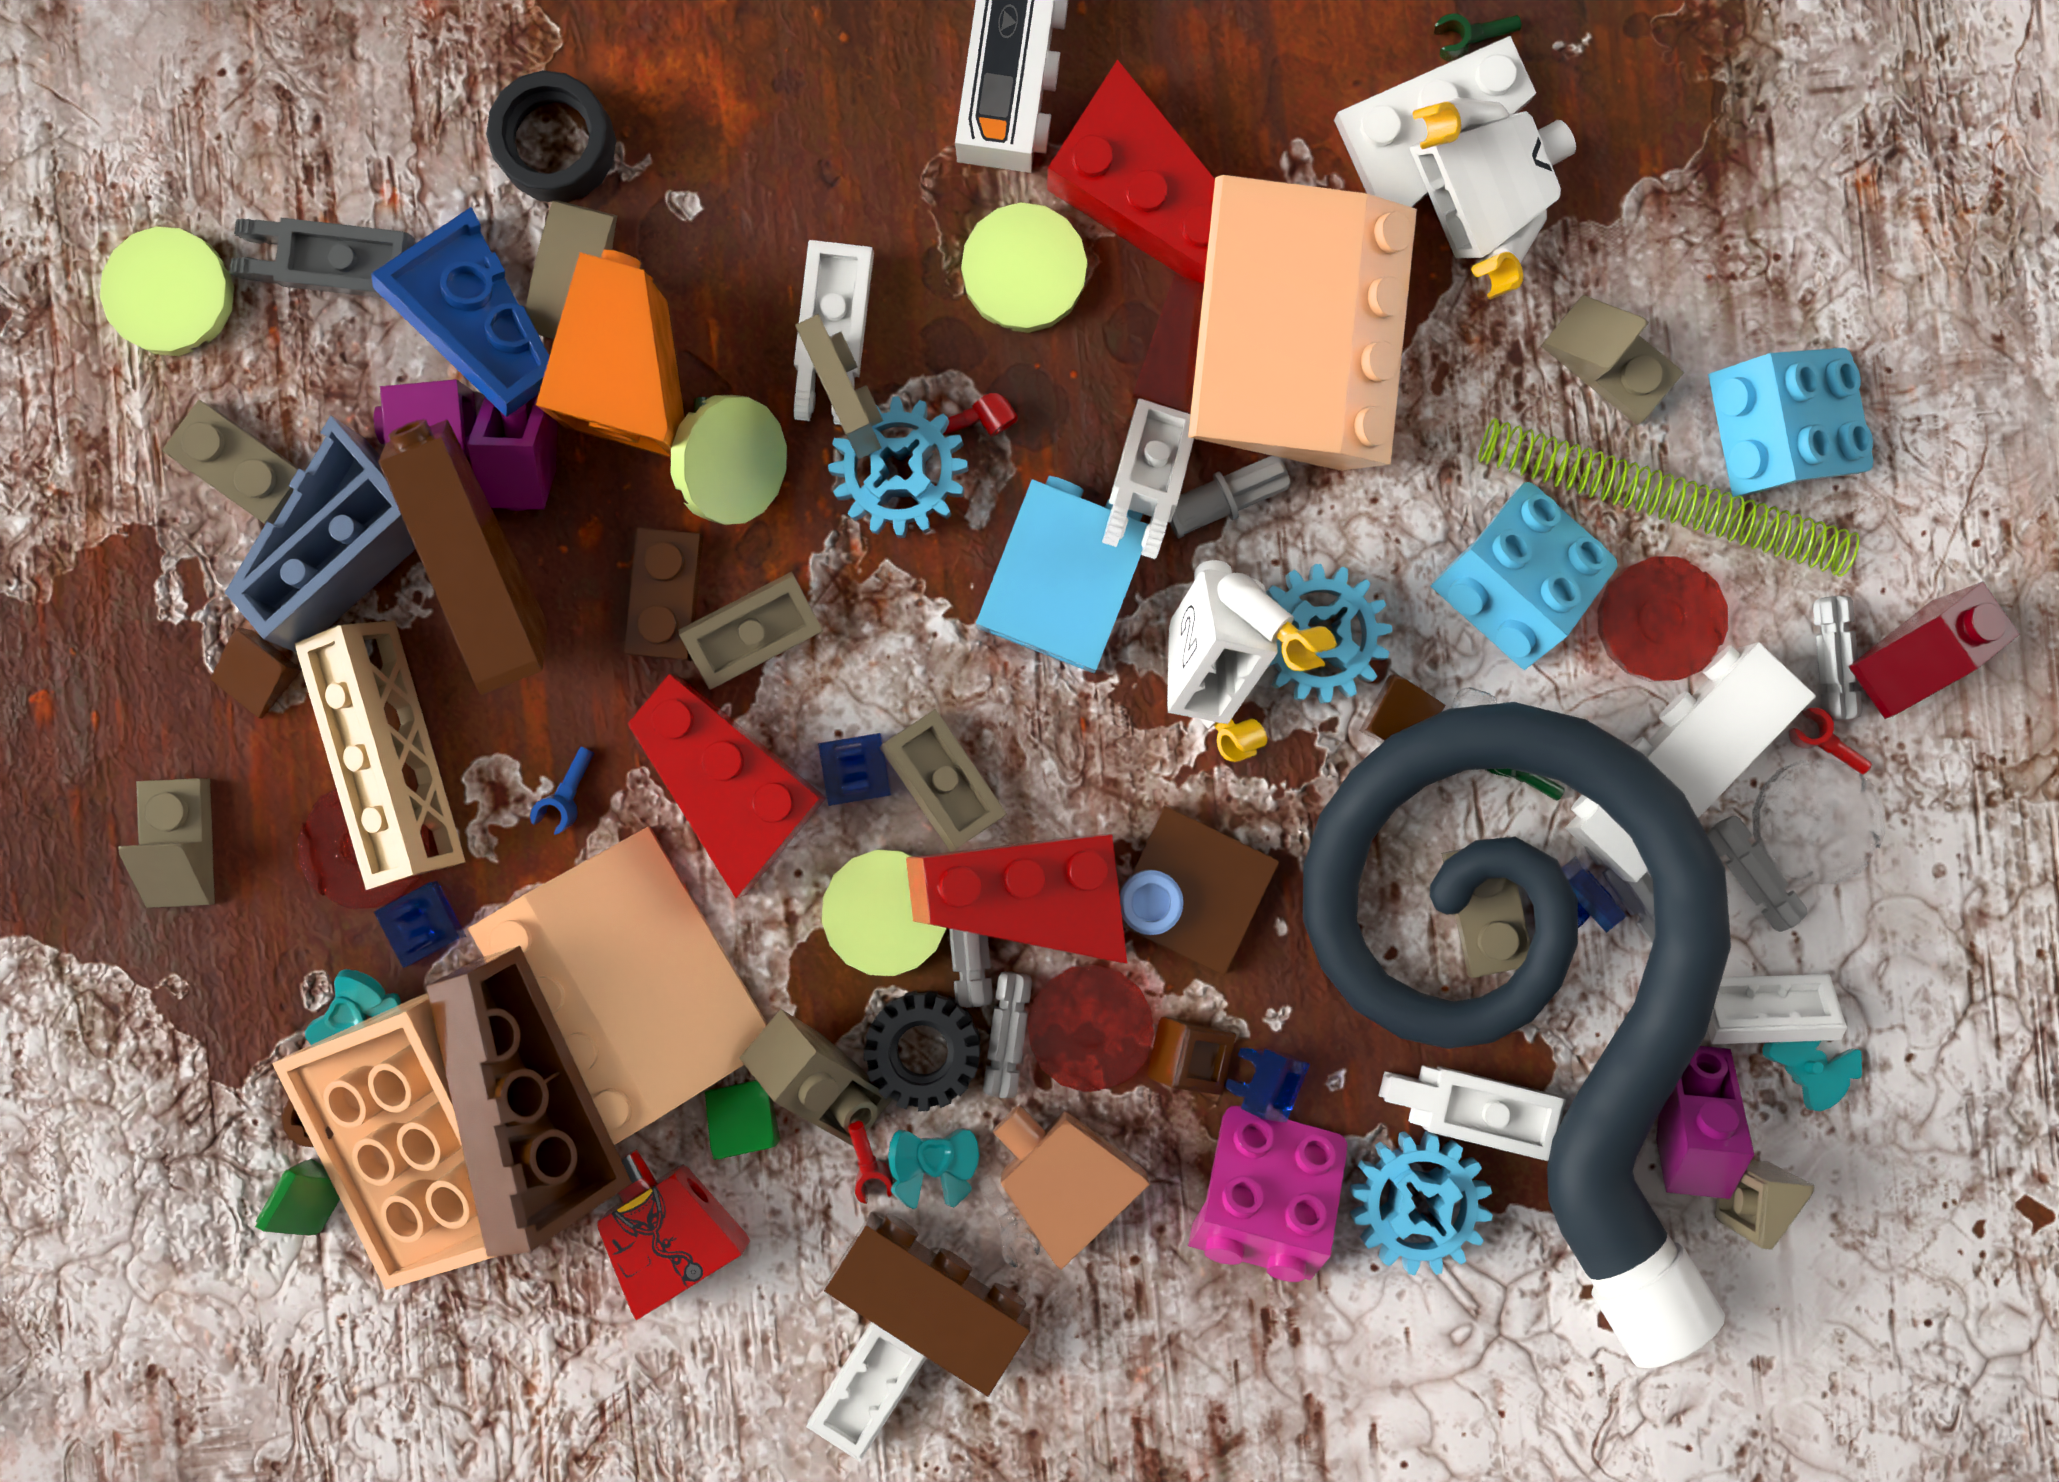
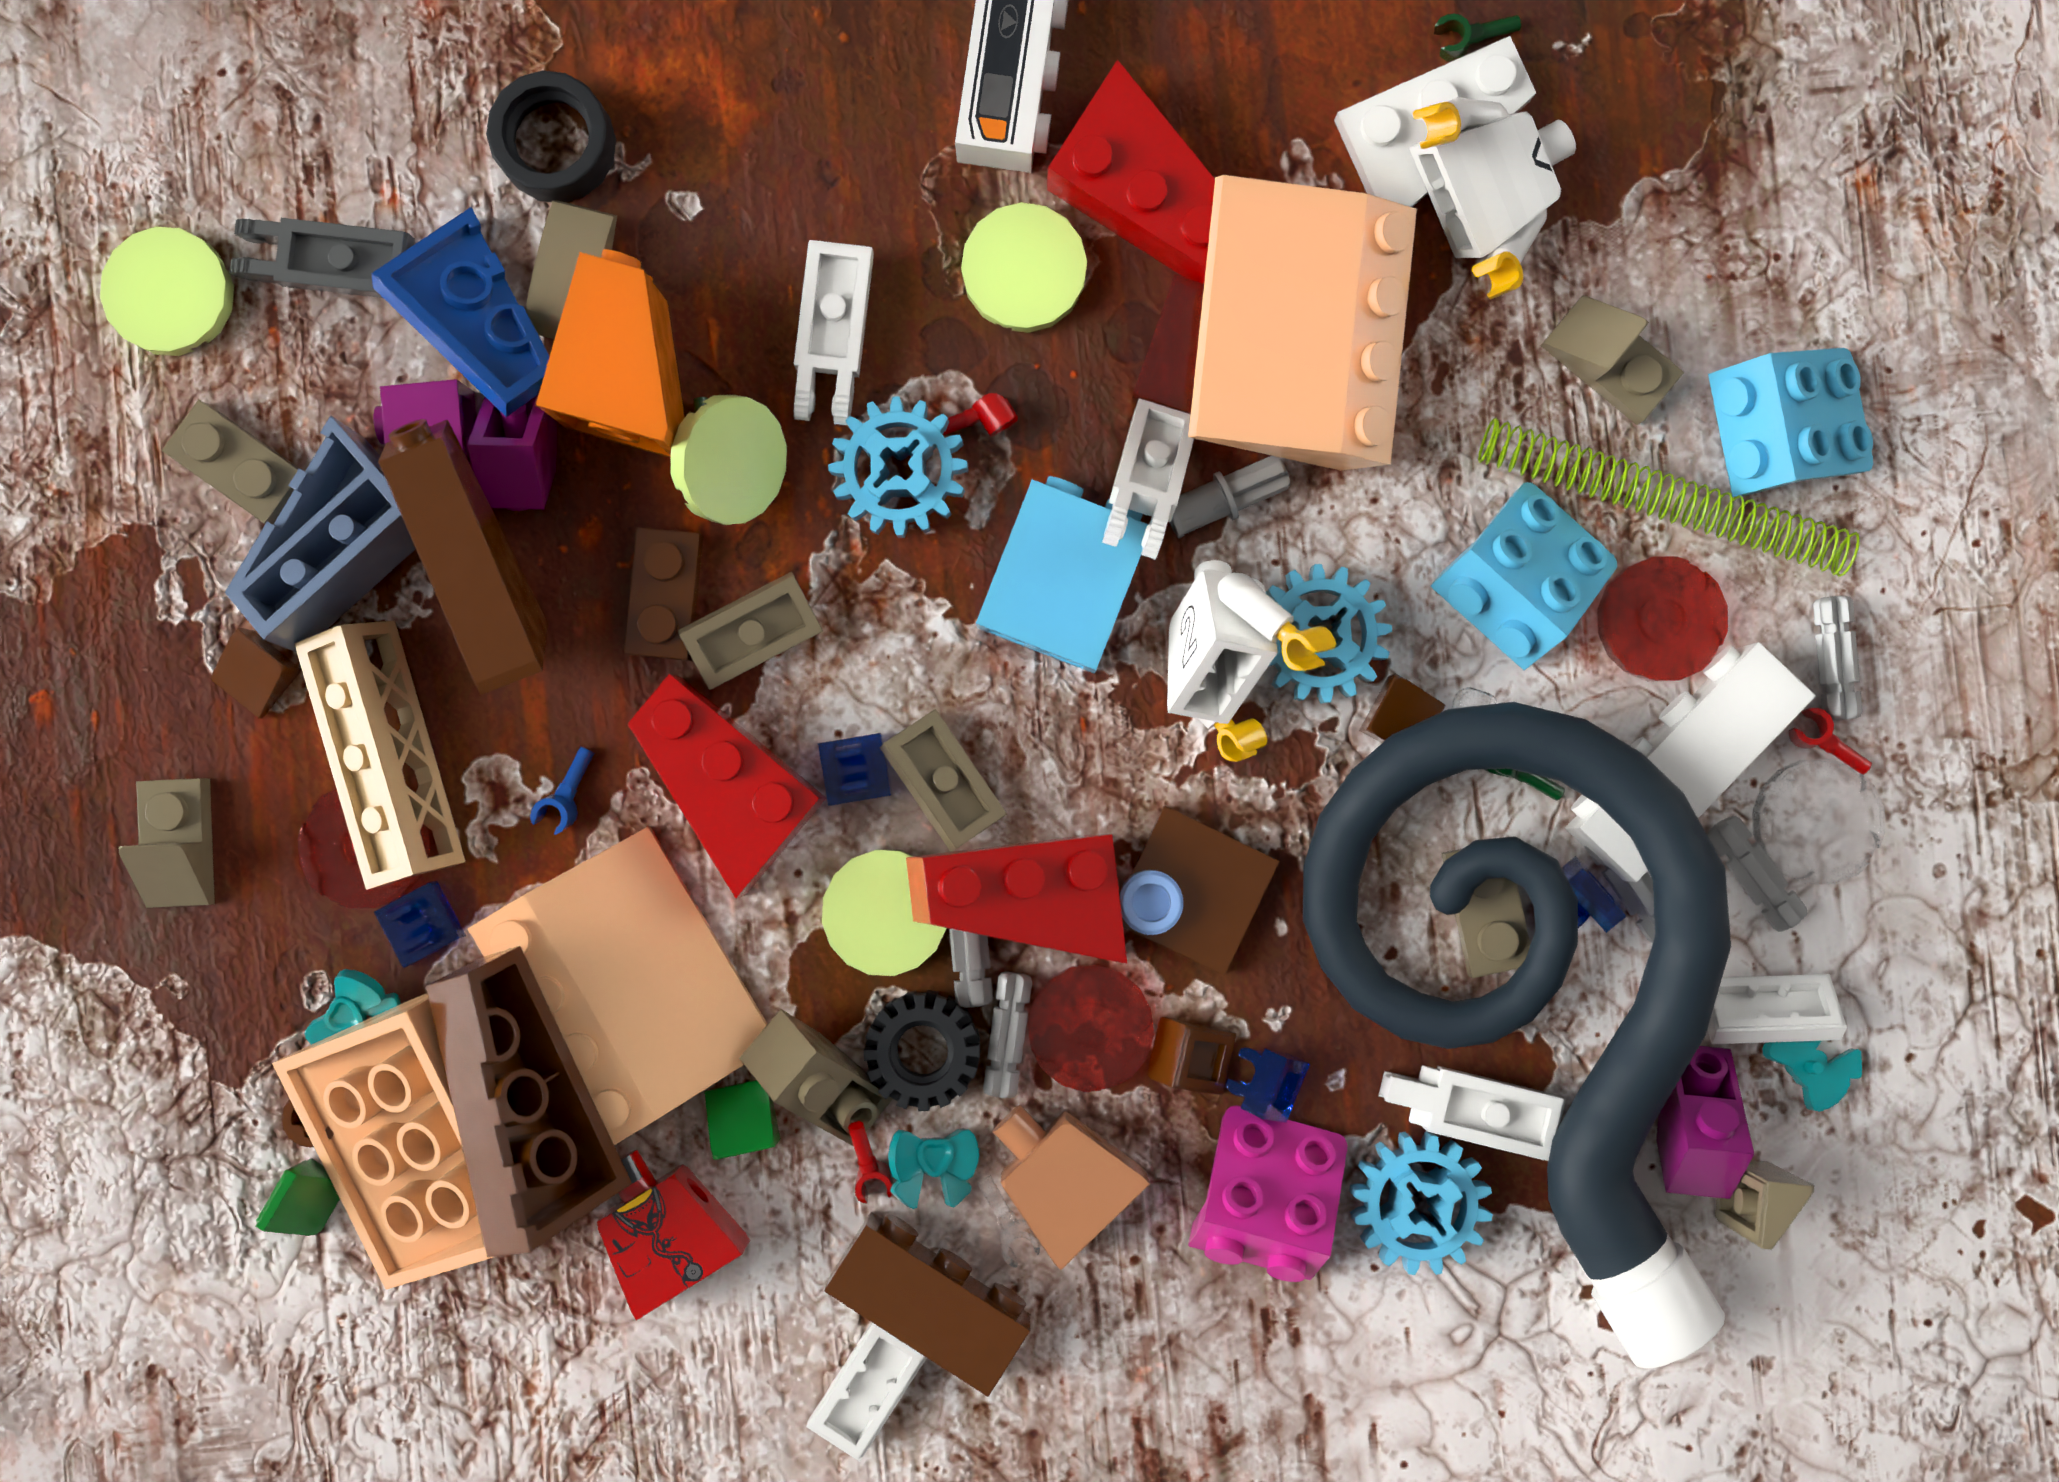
dark tan plate [795,314,883,459] -> none
dark red slope [1848,581,2020,719] -> none

